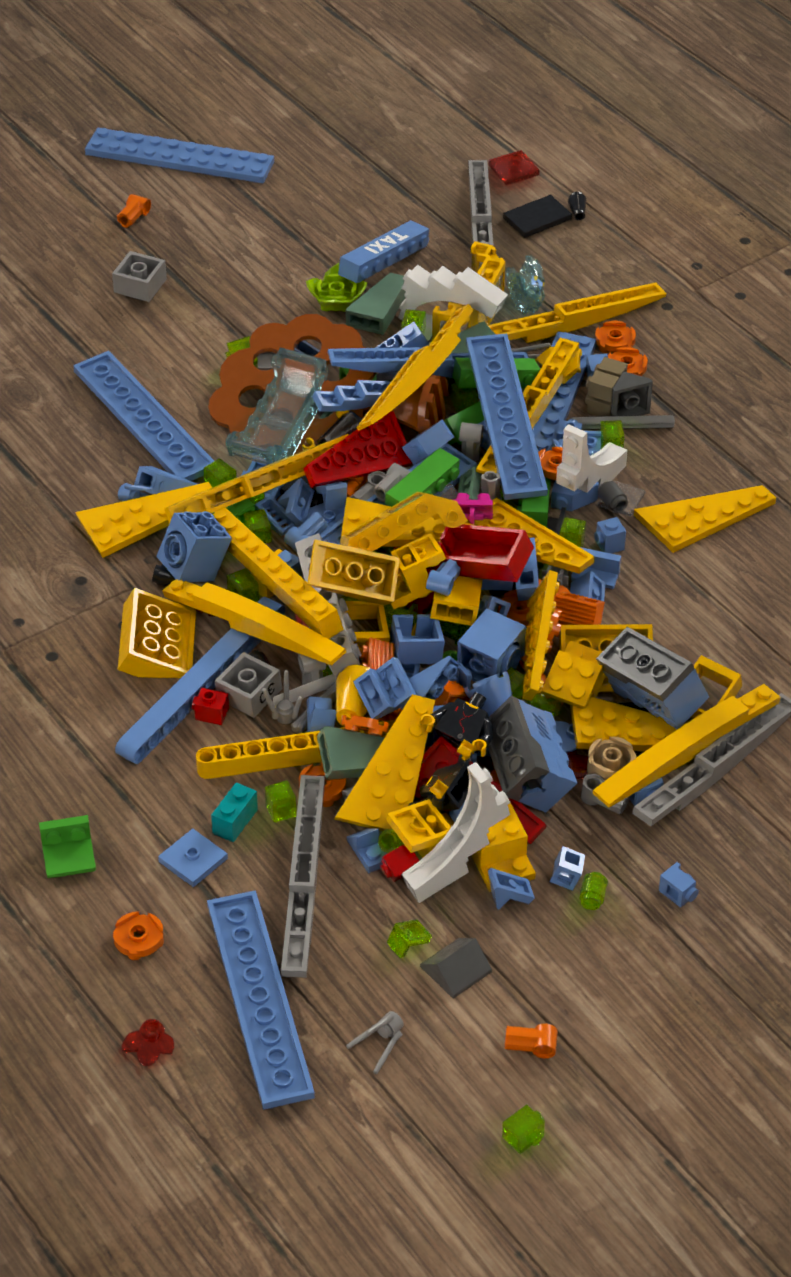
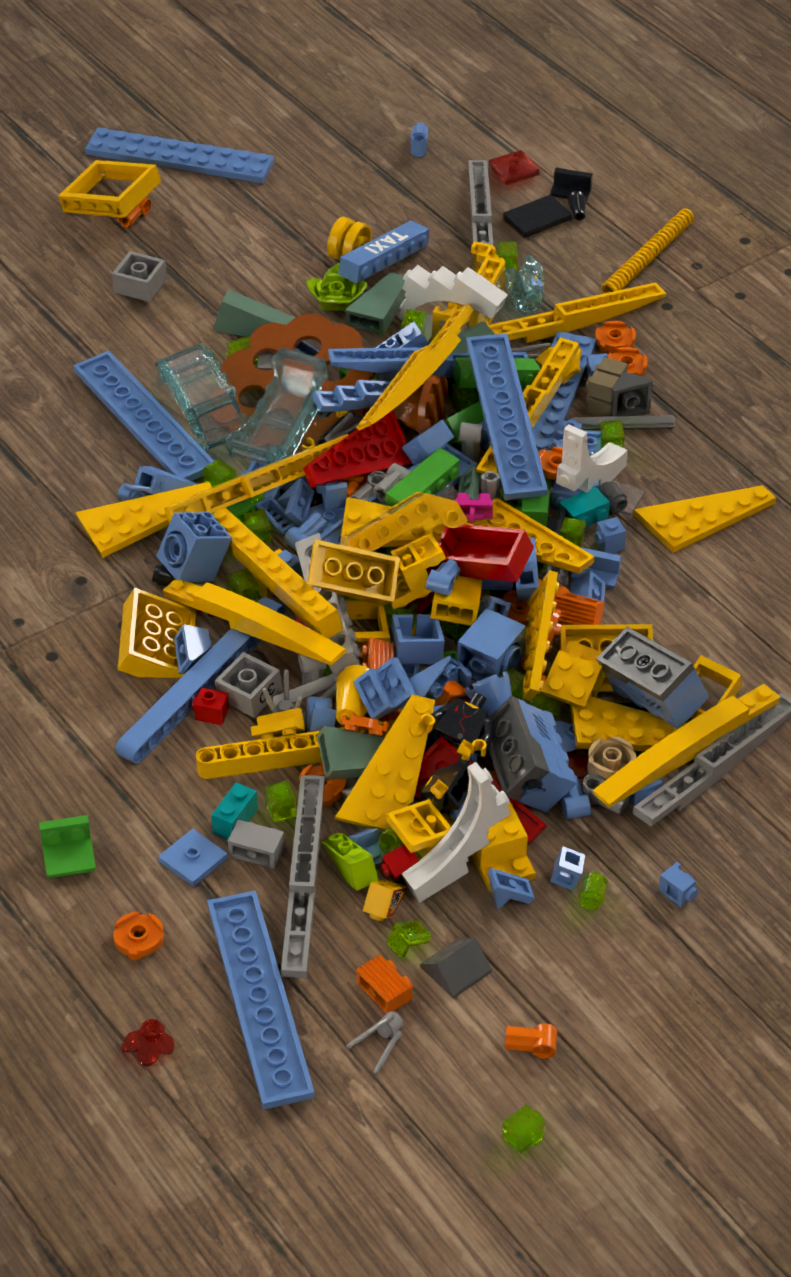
none -> yellow window [58,160,161,218]
none -> windscreen [155,342,249,451]
none -> medium blue slope [174,624,212,674]
none -> sand green slope [213,289,295,337]
none -> light grey brick [228,820,285,869]
none -> yellow bracket [251,708,305,739]
none -> lime slope [321,833,378,891]
none -> yellow wheel [327,216,372,260]
none -> orange brick [356,954,413,1014]
none -> yellow slope [363,879,407,921]
none -> medium blue piece [411,123,429,157]
none -> clear neon green brick [496,242,518,272]
none -> black panel [550,167,593,202]
none -> teal brick [558,487,610,533]
none -> medium blue piece [562,776,591,819]
none -> yellow piece [601,208,694,294]

